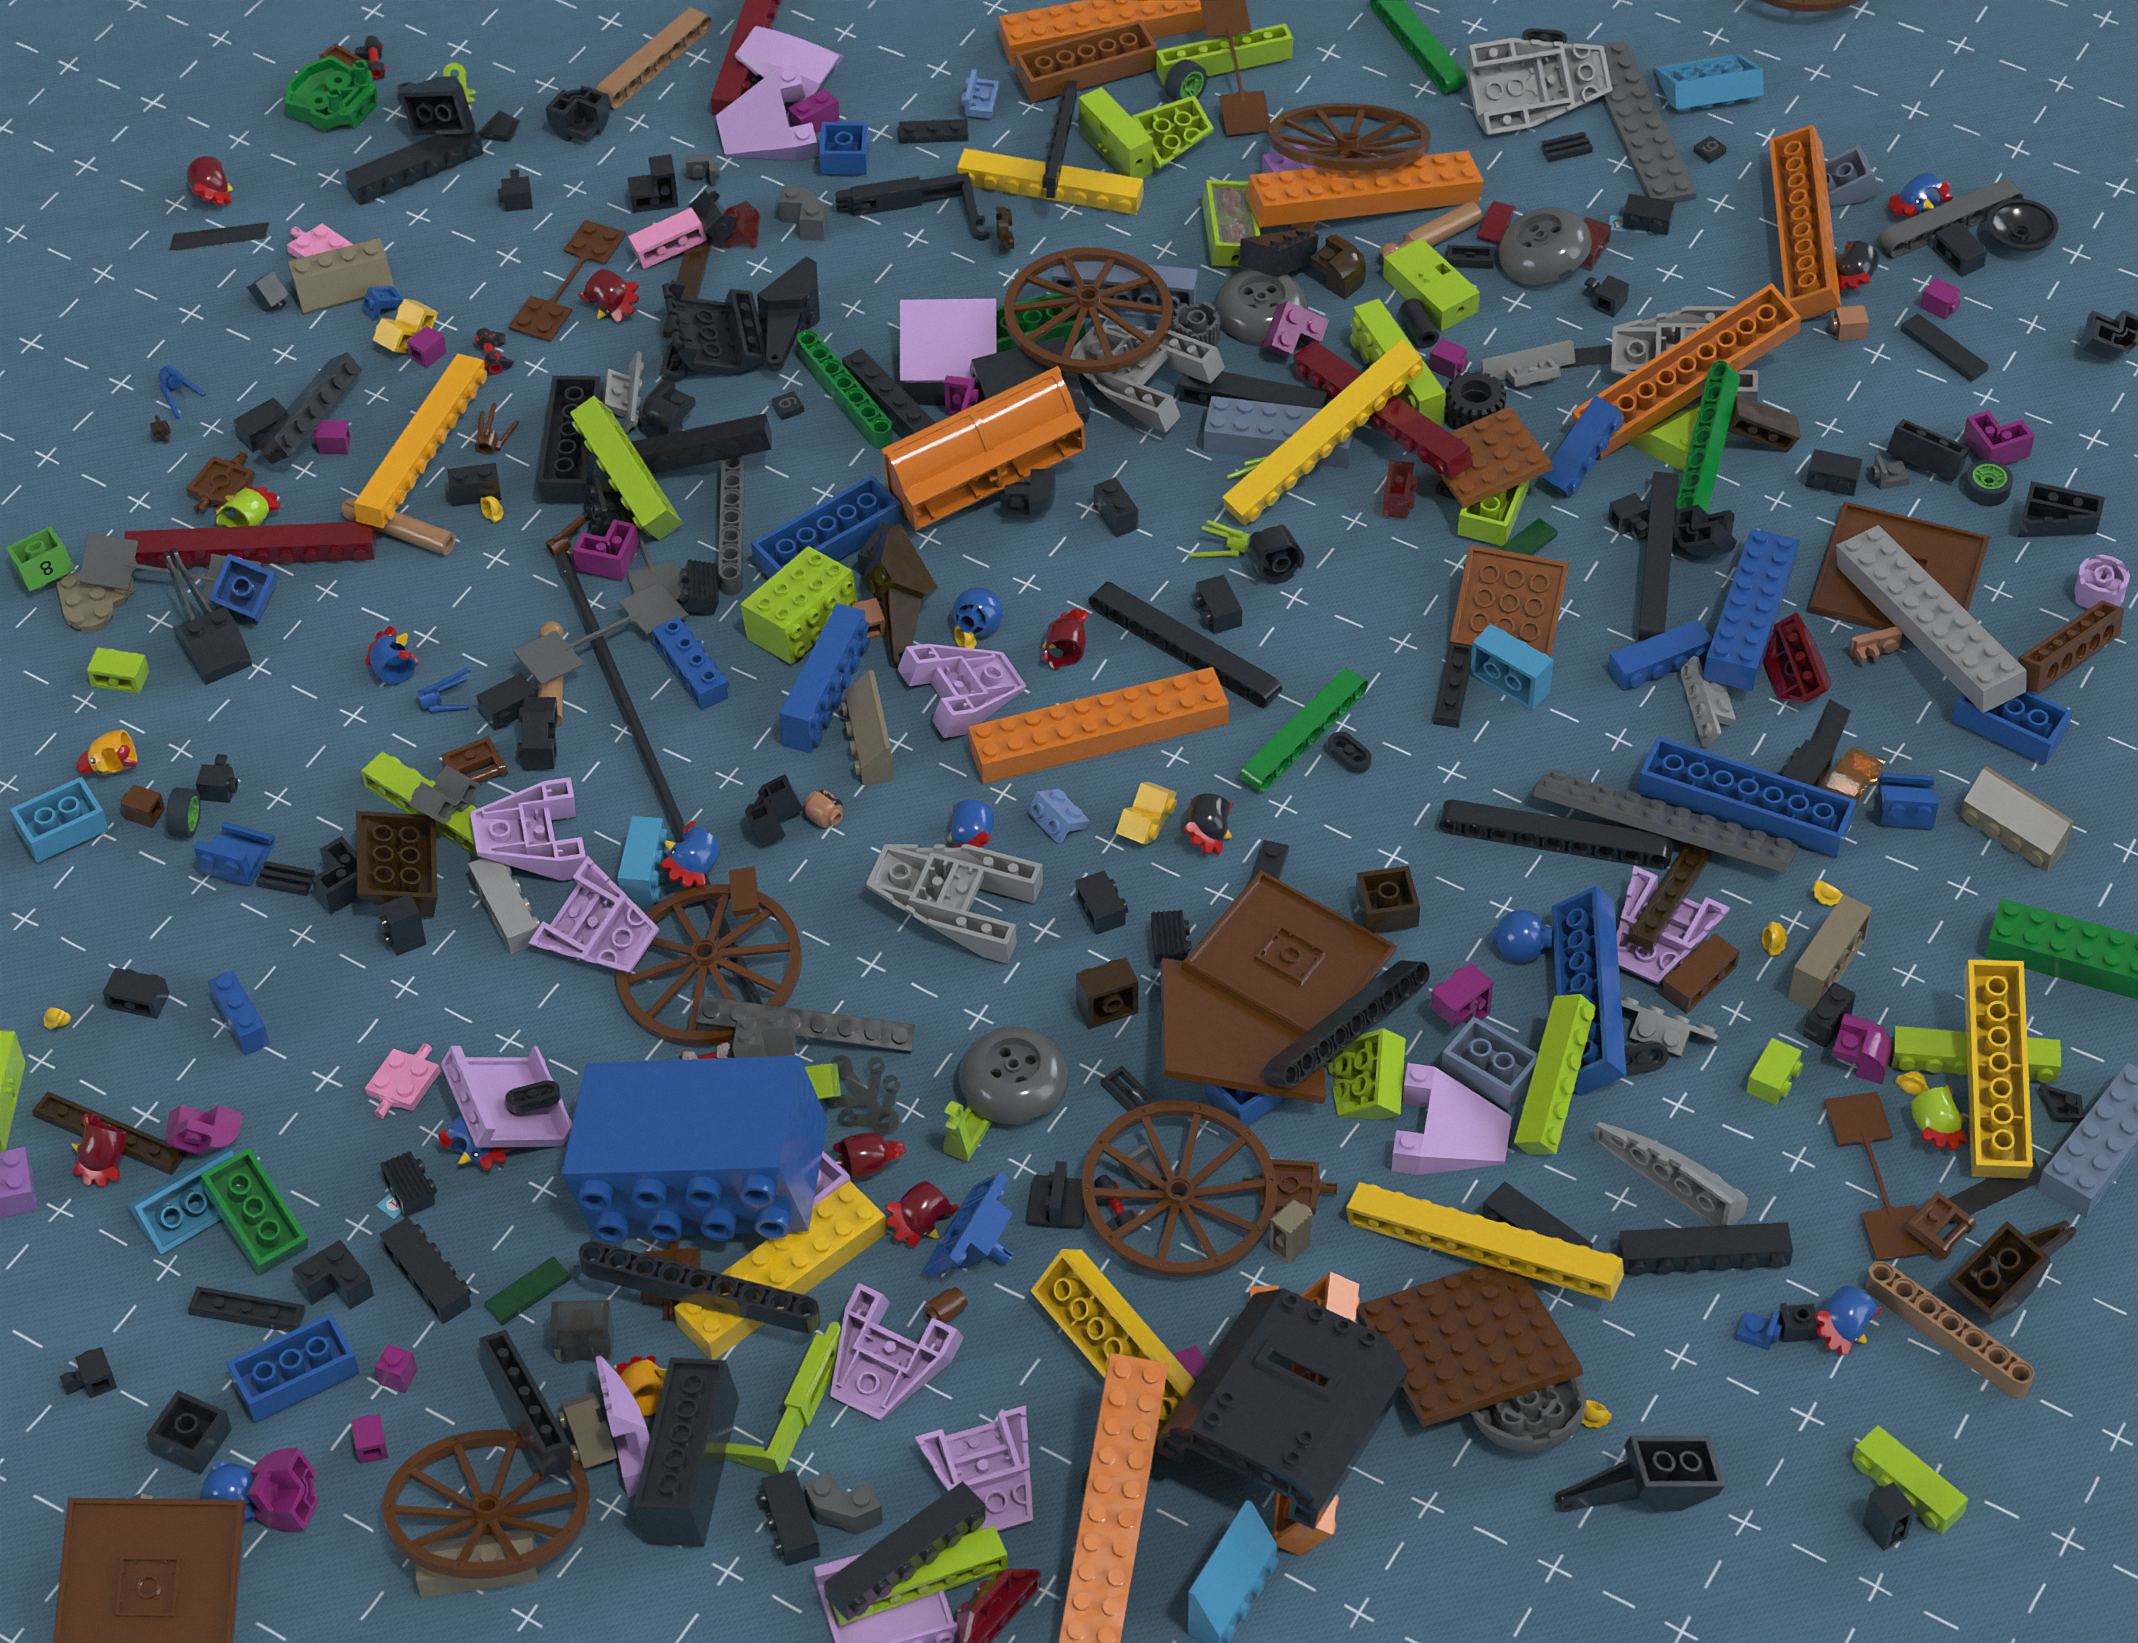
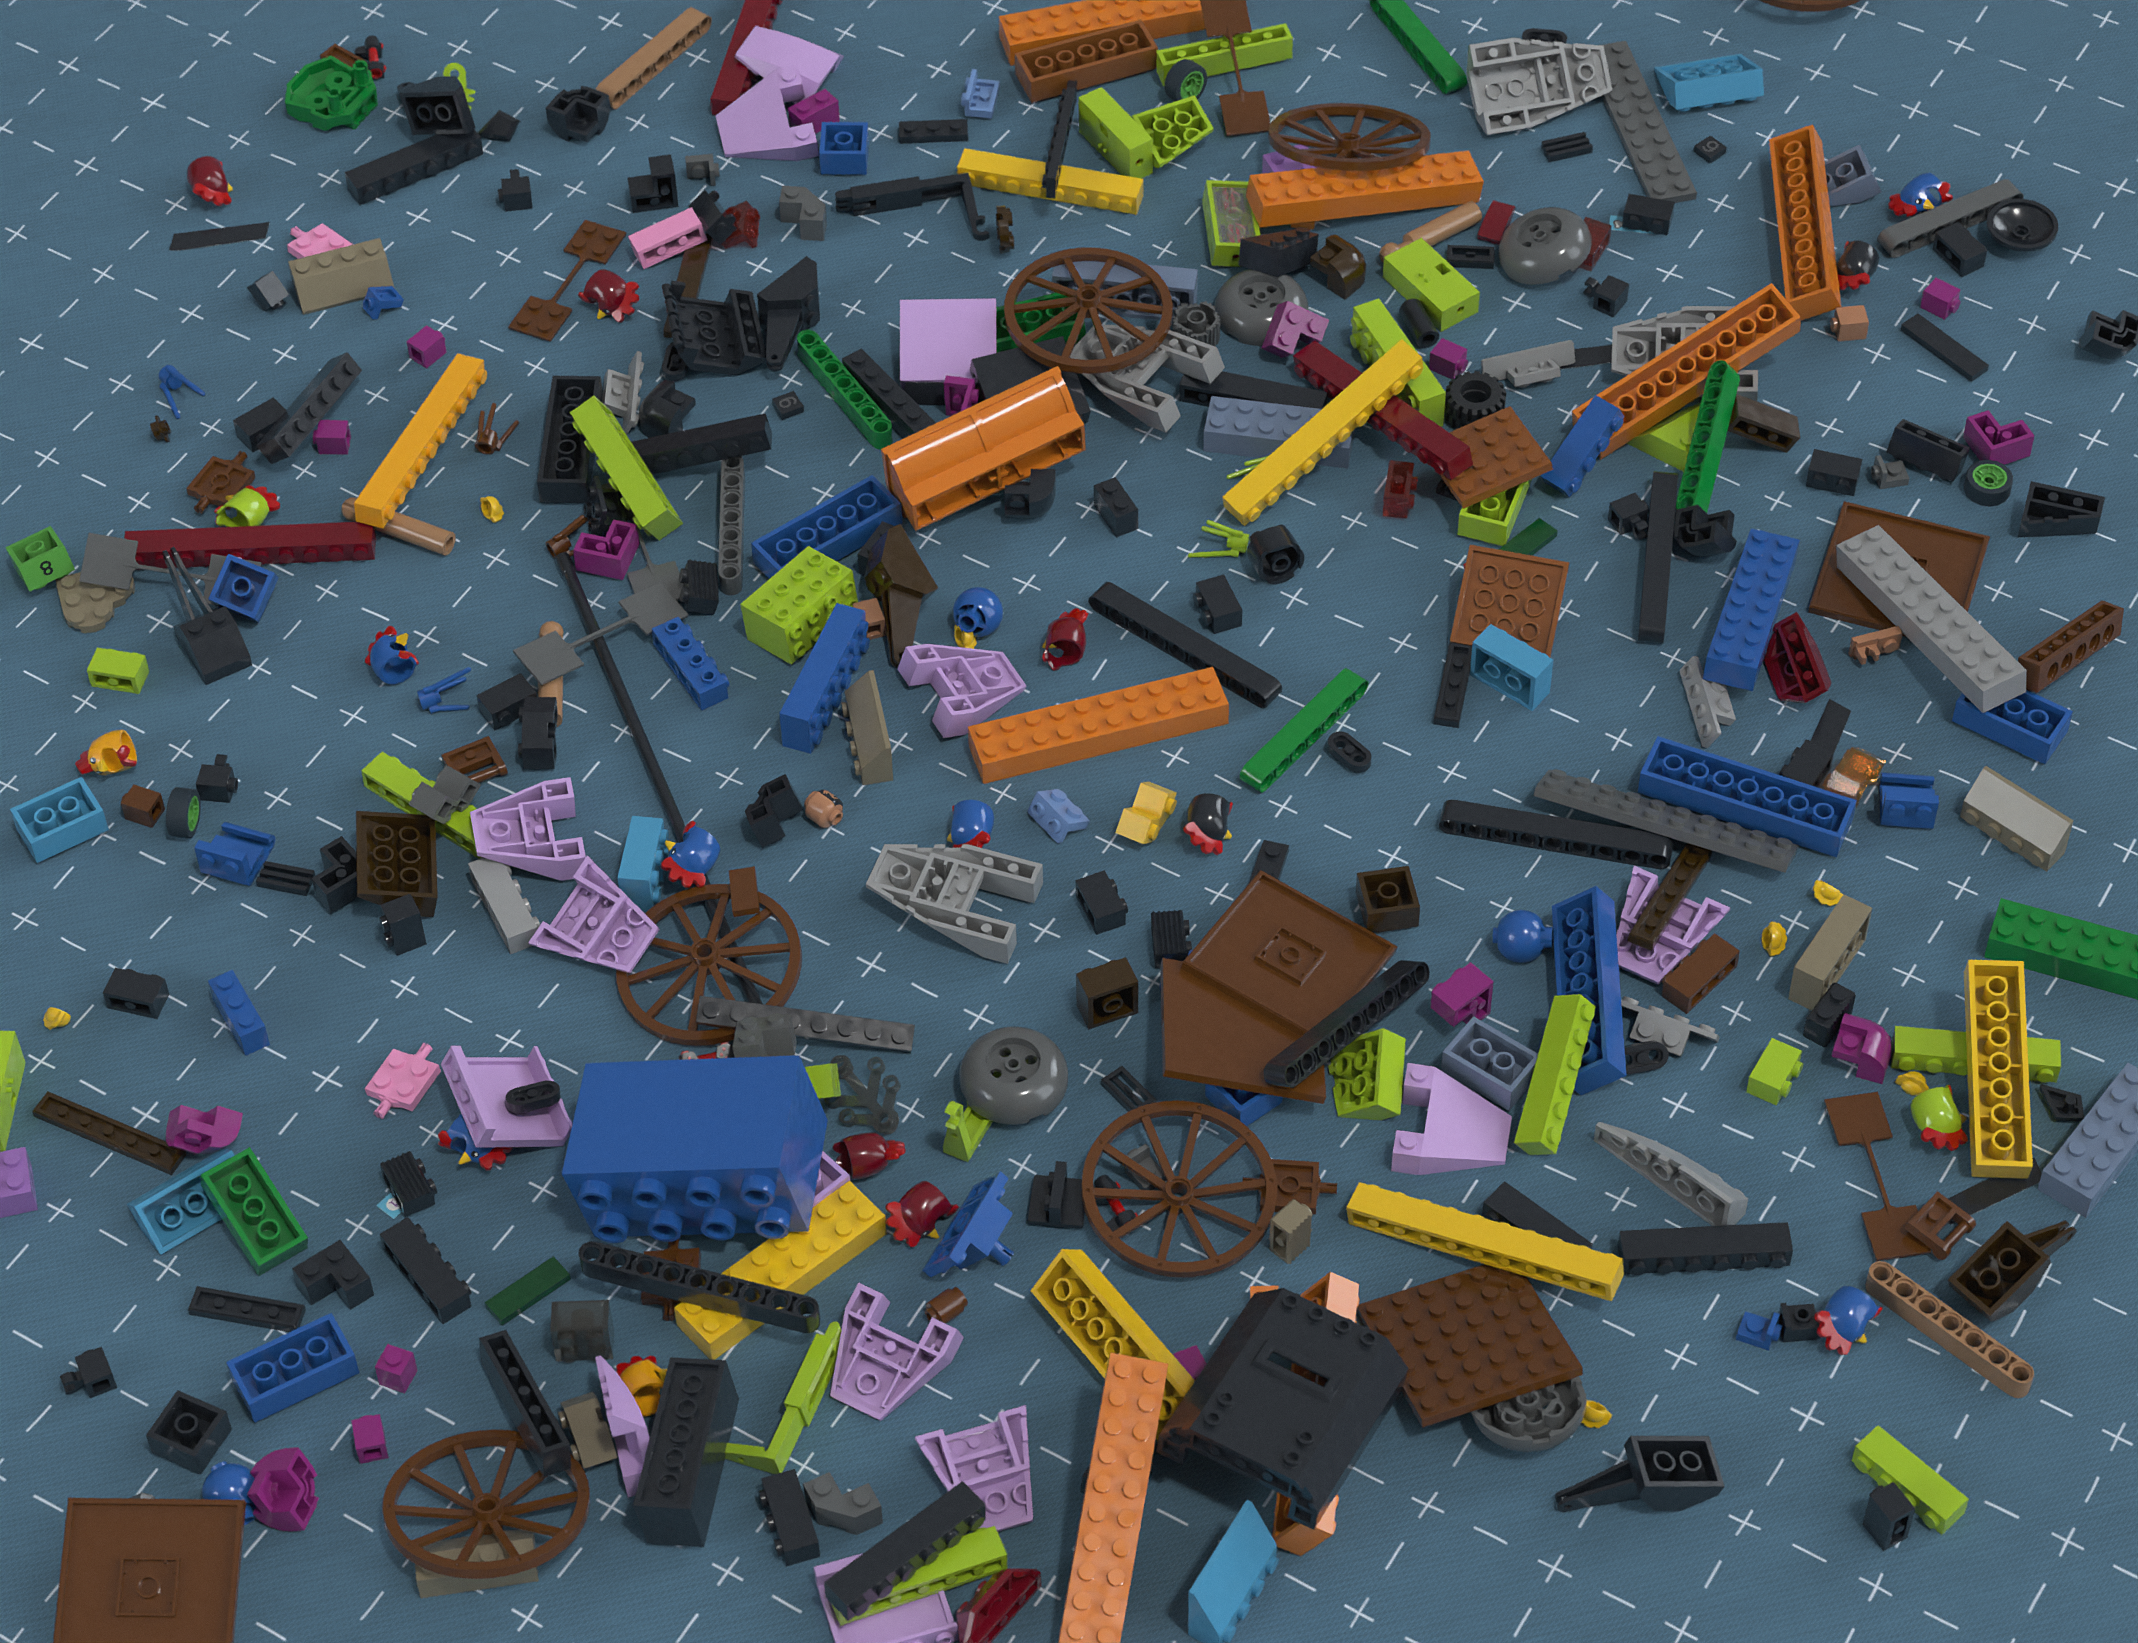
dark red piece [72,1113,127,1187] -> none
yellow brick [373,299,439,354] -> none
black brick [447,463,501,507] -> none
black piece [474,328,515,375] -> none
blue brick [1608,619,1713,691] -> none
lavender brick [2074,555,2130,609] -> none

